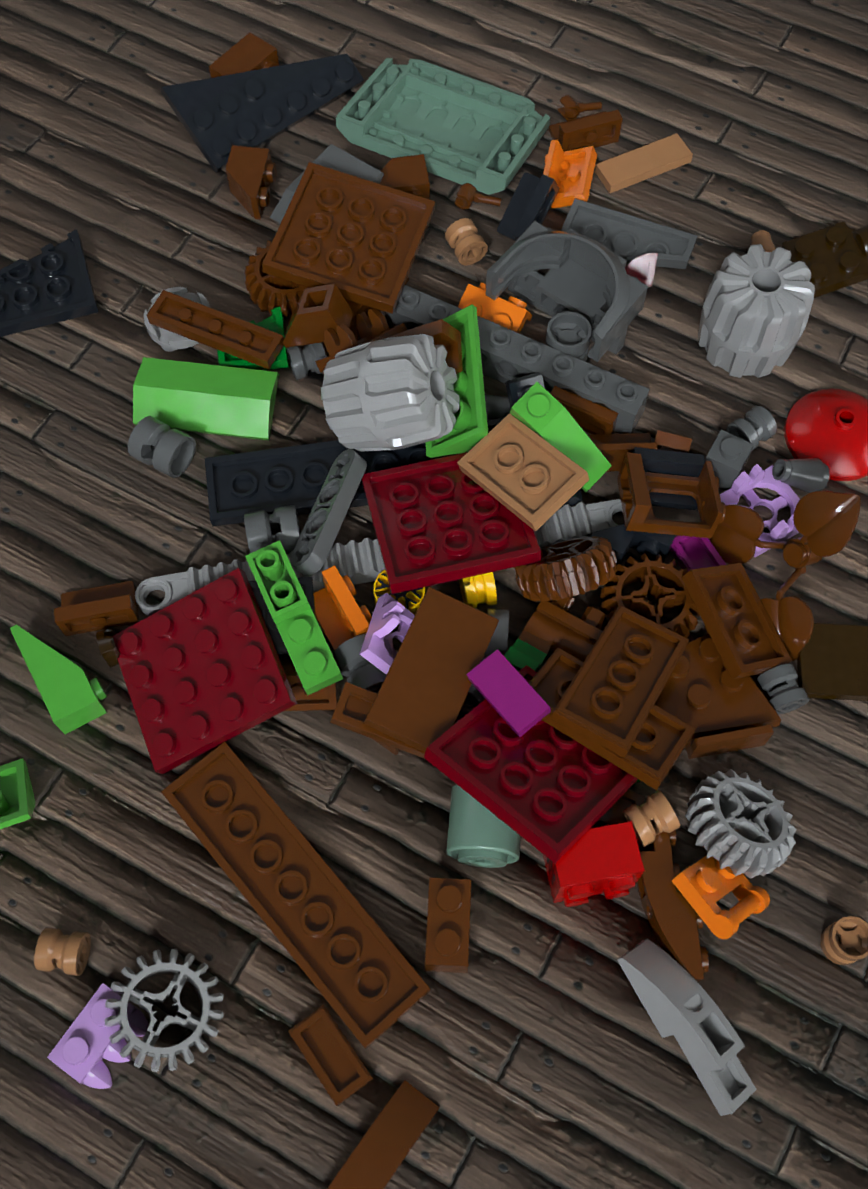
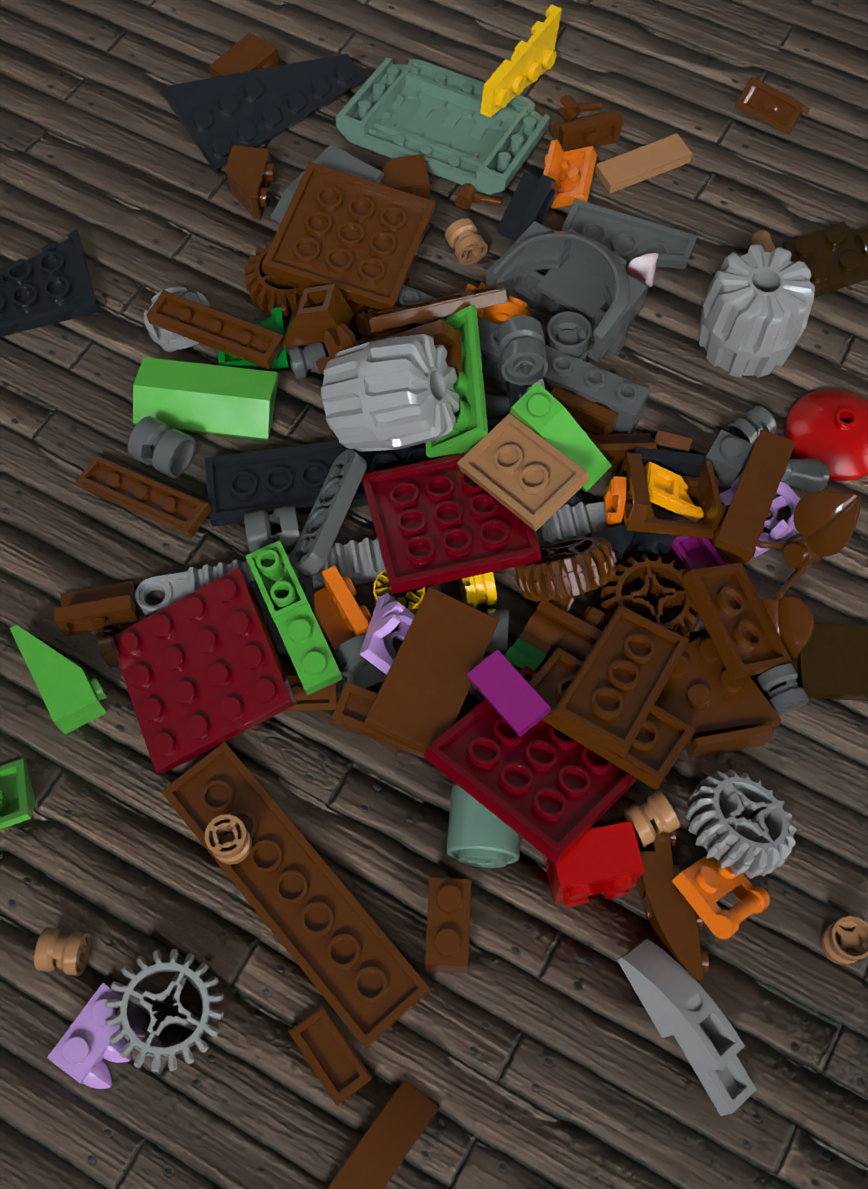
none -> reddish brown tile [76,455,212,538]
none -> medium nougat wheel [205,814,252,865]
none -> reddish brown tile [364,285,508,333]
none -> yellow wing [480,4,562,118]
none -> dark grey wheel [497,316,548,385]
none -> orange tile [603,476,627,527]
none -> light orange tile [644,462,704,523]
none -> reddish brown tile [714,430,796,559]
none -> reddish brown panel [735,76,810,135]

